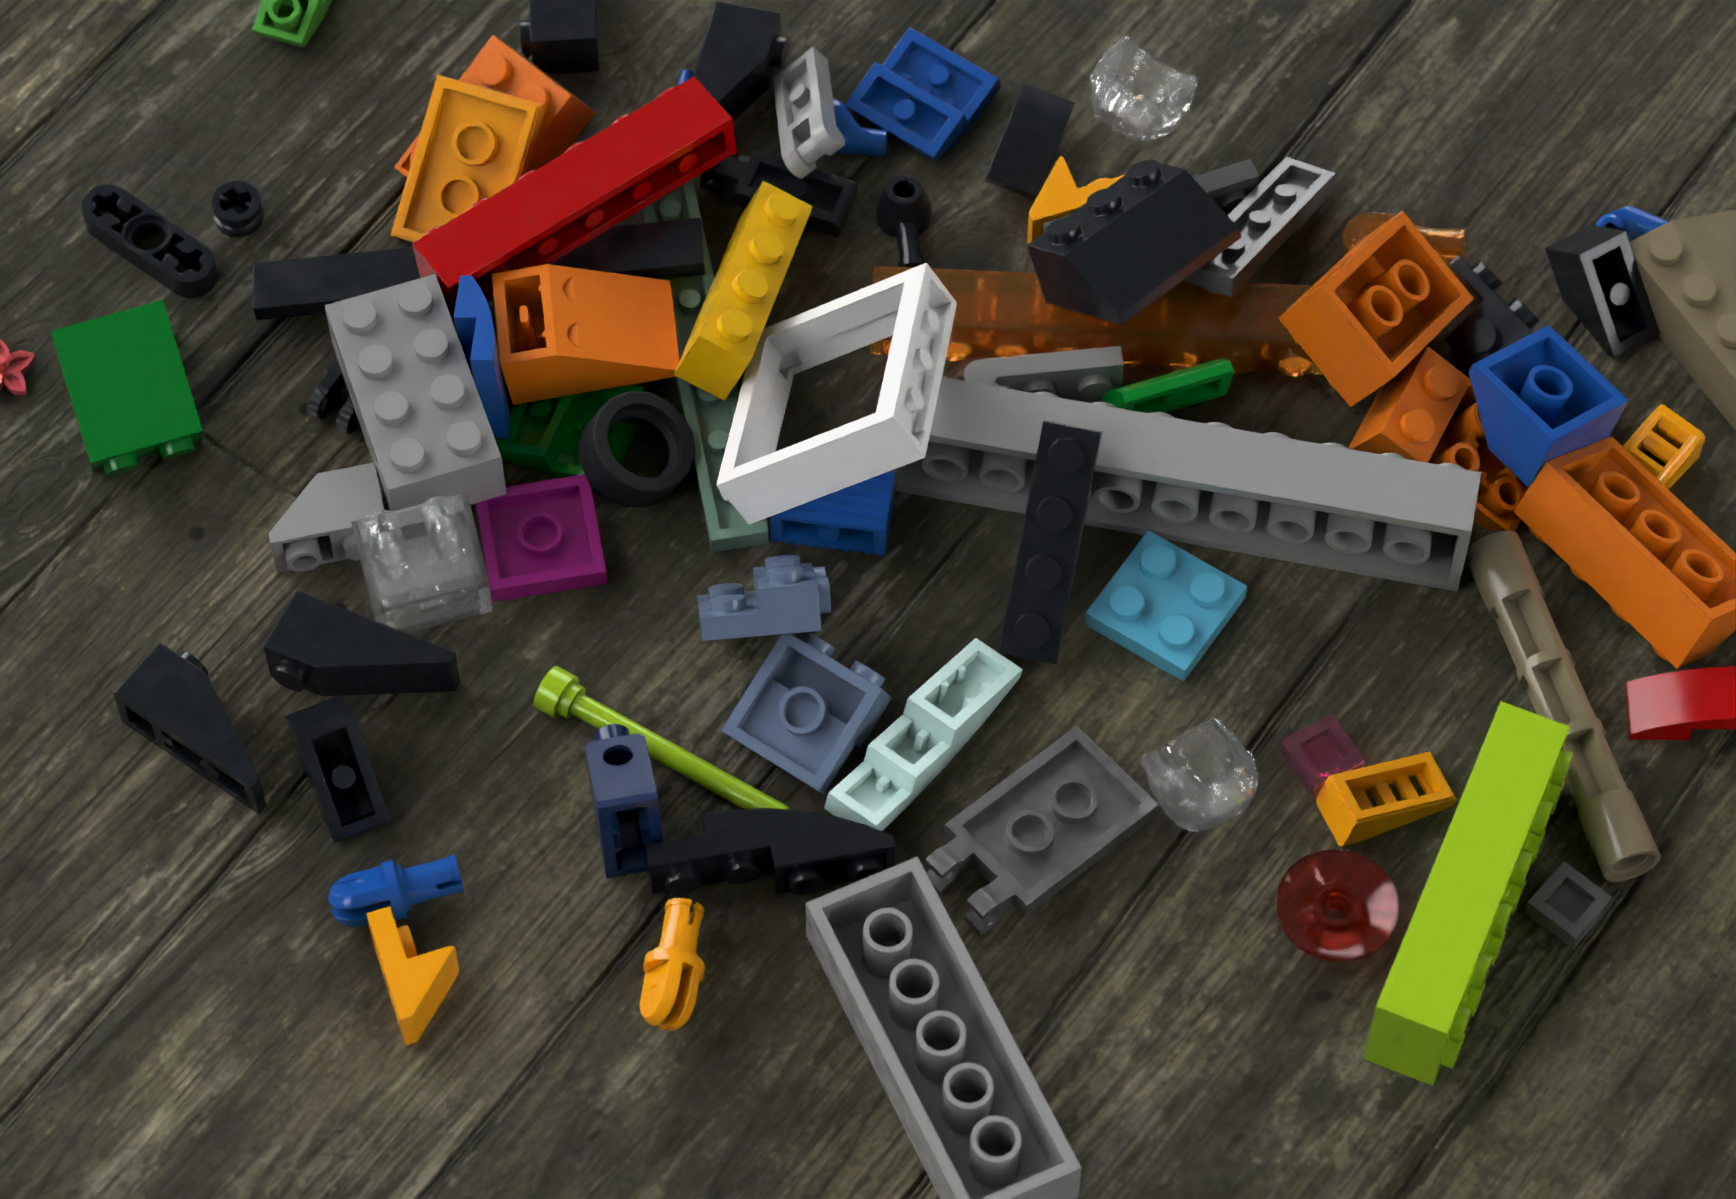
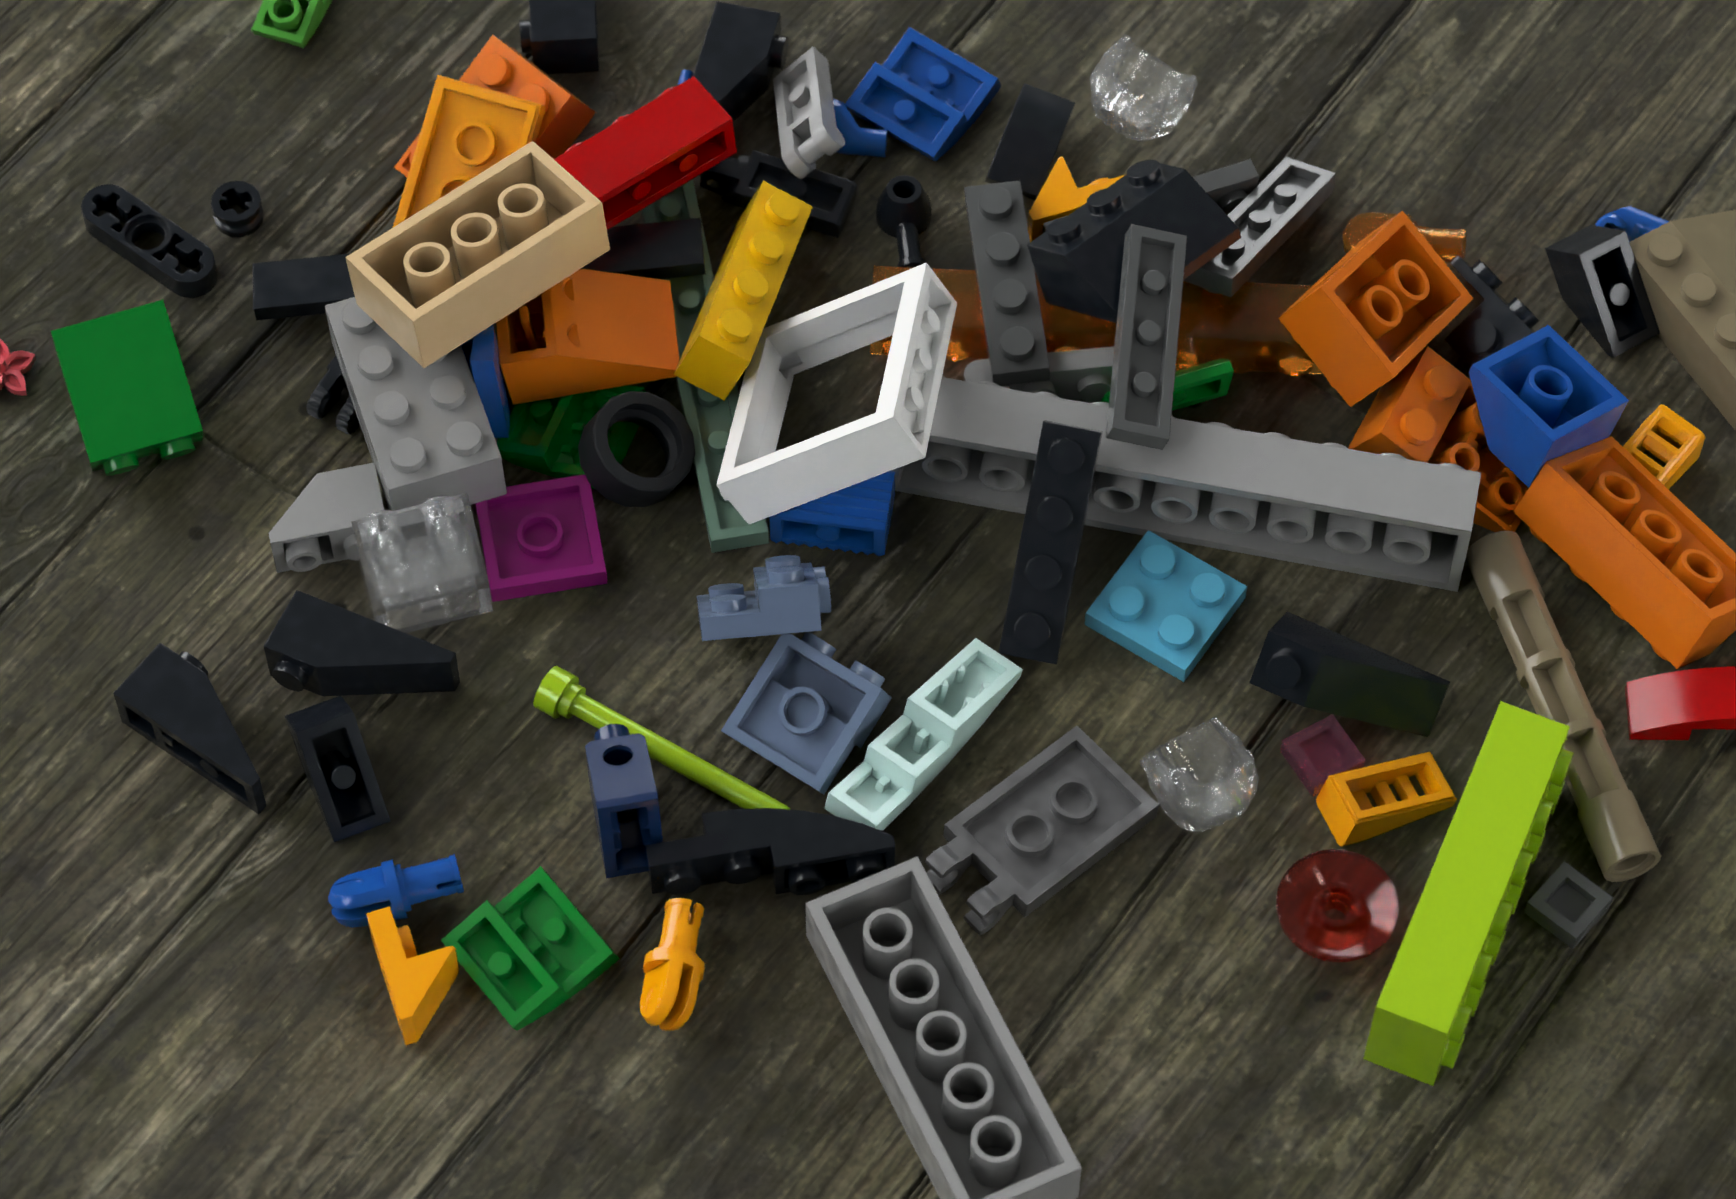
none -> tan brick [345,141,610,368]
none -> green slope [441,866,620,1031]
none -> dark grey plate [964,181,1050,386]
none -> dark grey plate [1106,224,1187,450]
none -> black slope [1249,612,1450,737]

